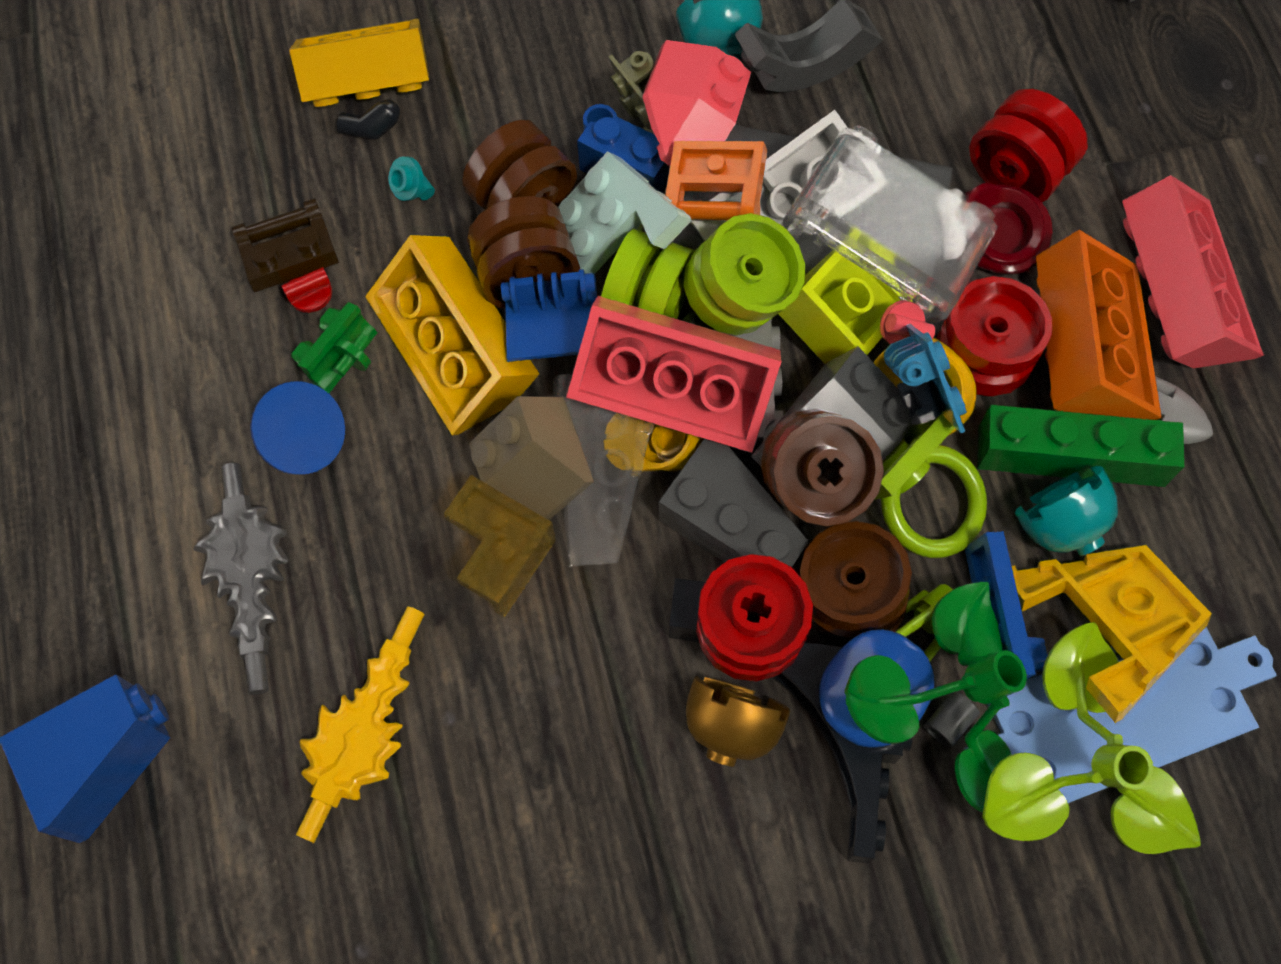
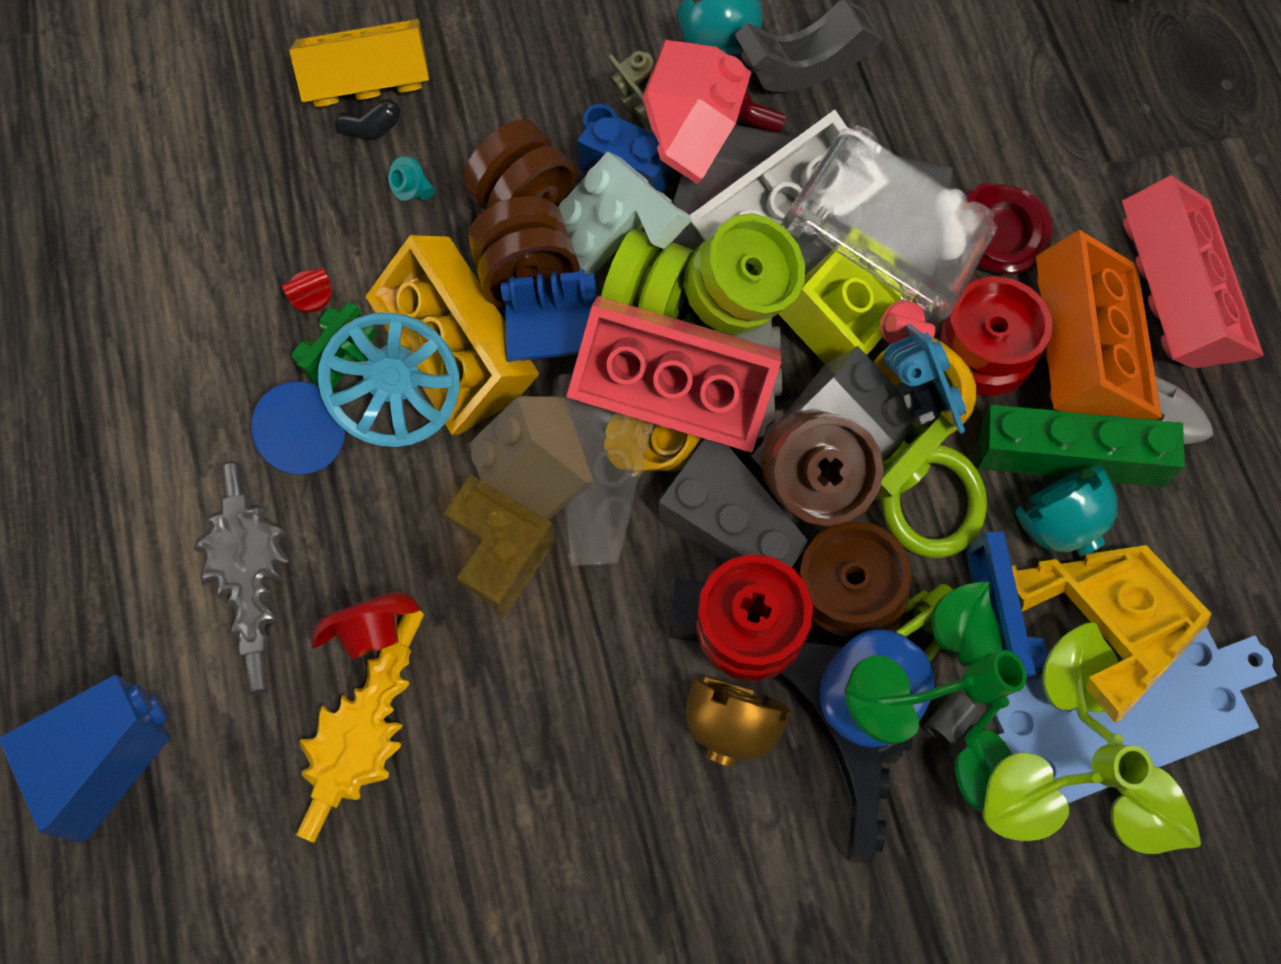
dark brown plate [231,198,339,293] -> none
orange plate [665,141,768,220] -> none
red wheel [969,89,1088,202] -> none
none -> red hat [311,592,422,659]
none -> medium azure wheel [318,312,460,447]
none -> dark red arm [737,92,786,133]

